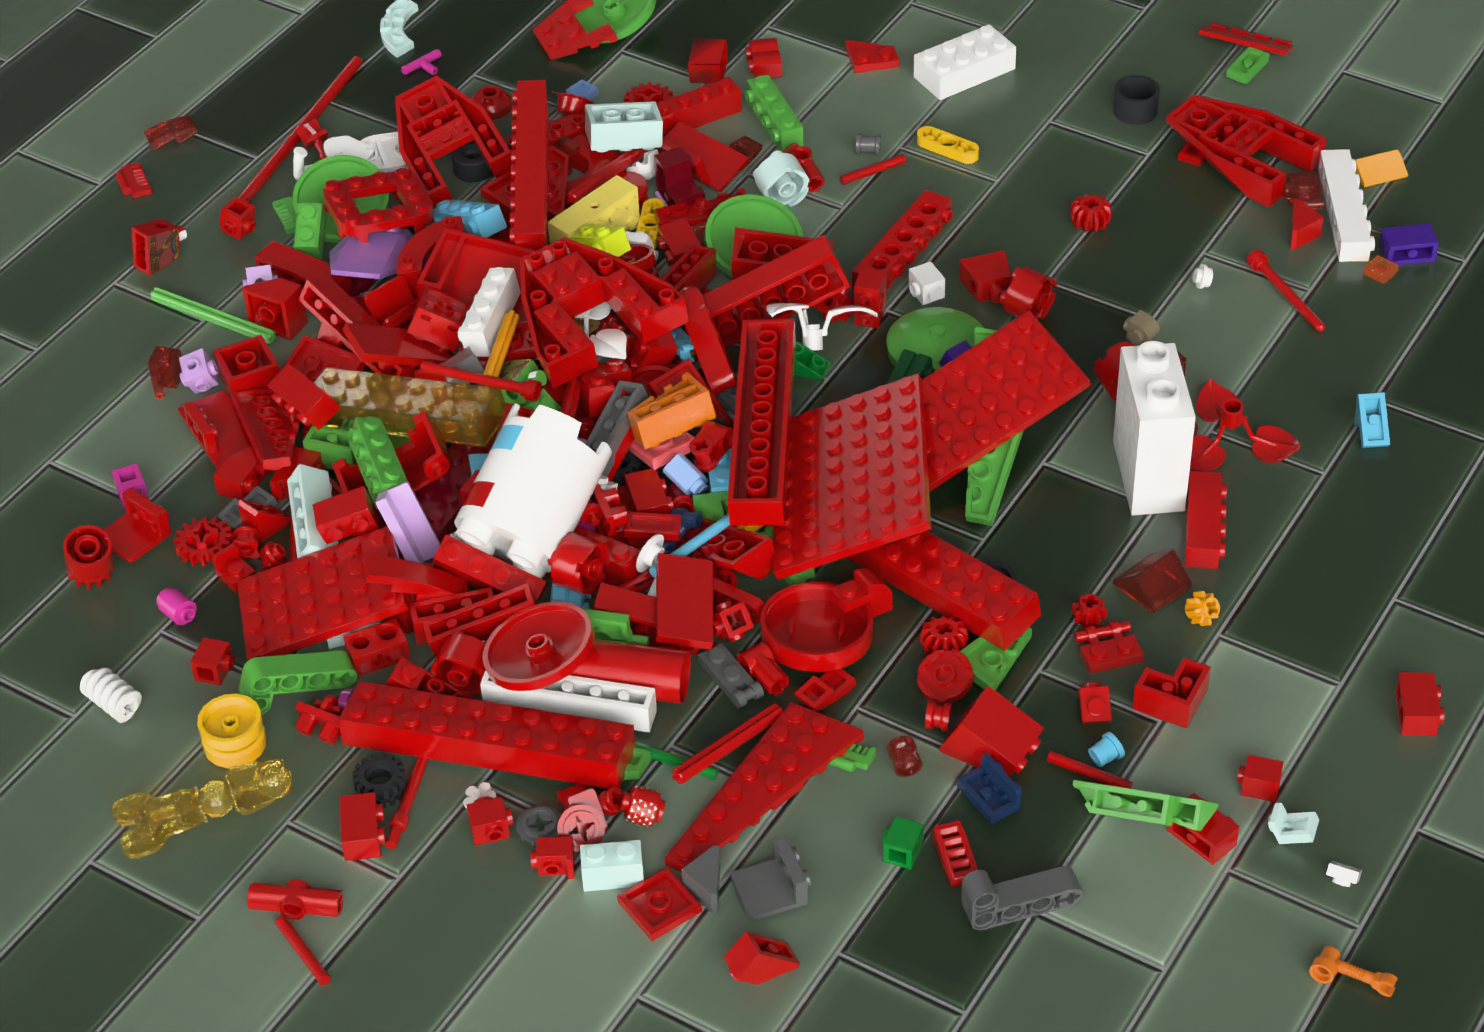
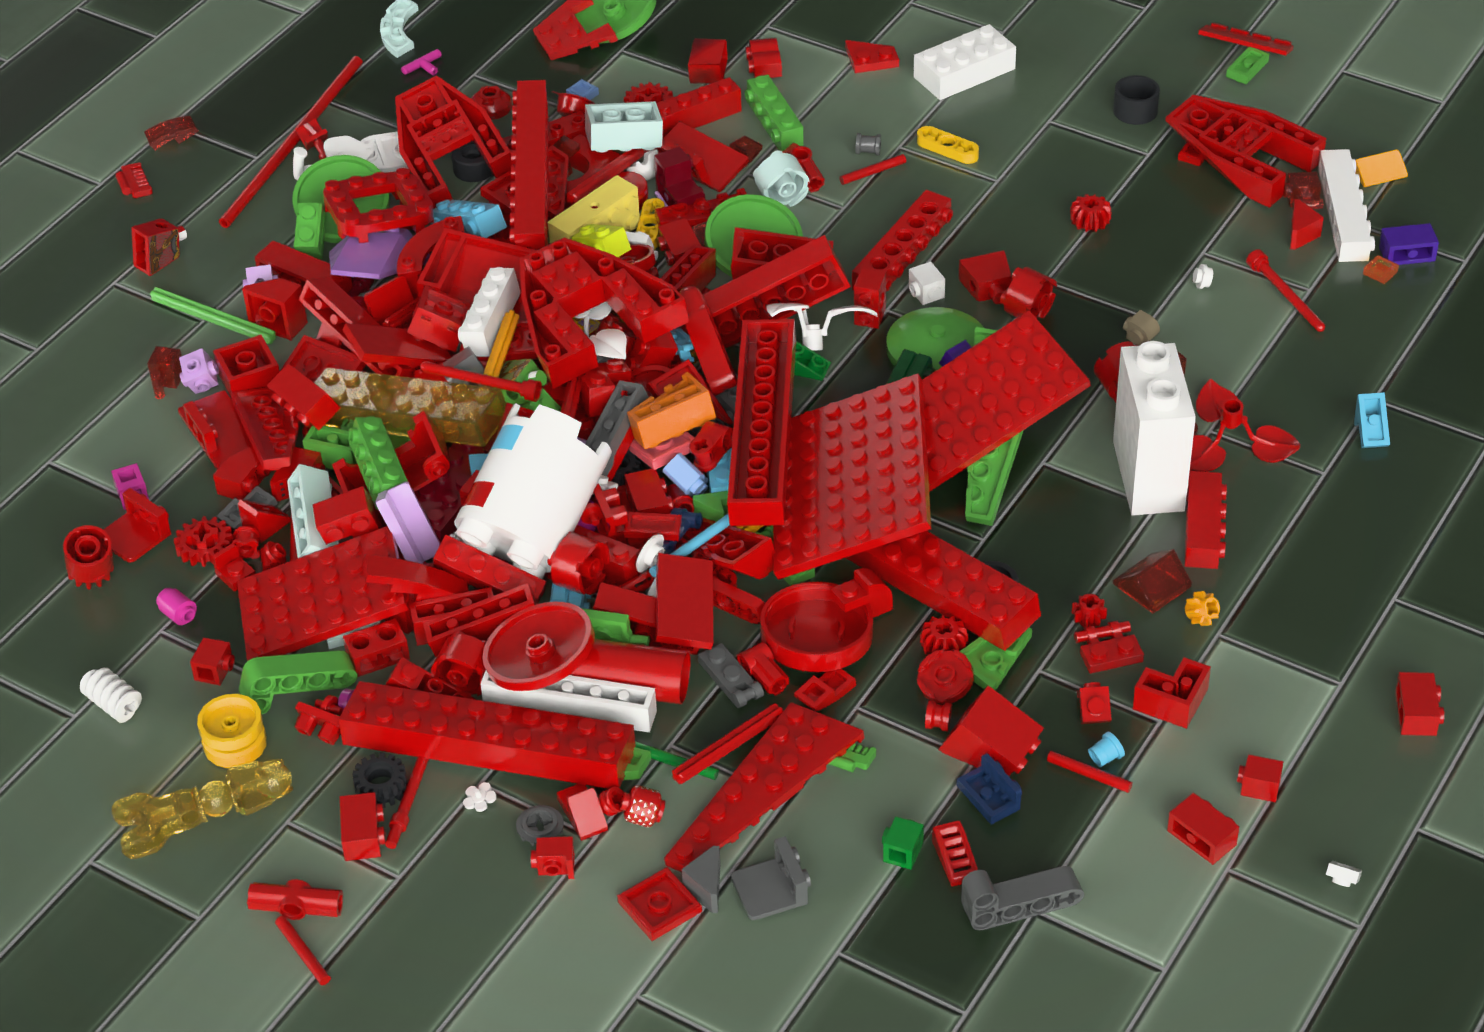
red brick [220,196,256,241] -> none
bright green piece [272,196,297,234] -> none
red brick [466,796,513,846] -> none
gear [557,804,605,852] -> none
light aqua brick [580,840,644,891] -> none
red brick [713,599,754,642] -> none
red slope [723,932,800,985] -> none
red brick [811,289,854,323] -> none
clear red wheel [887,736,923,777] -> none
bright green wedge [1073,780,1219,831] -> none
light aqua bracket [1268,802,1319,844] -> none
orange brick [1309,946,1398,997] -> none

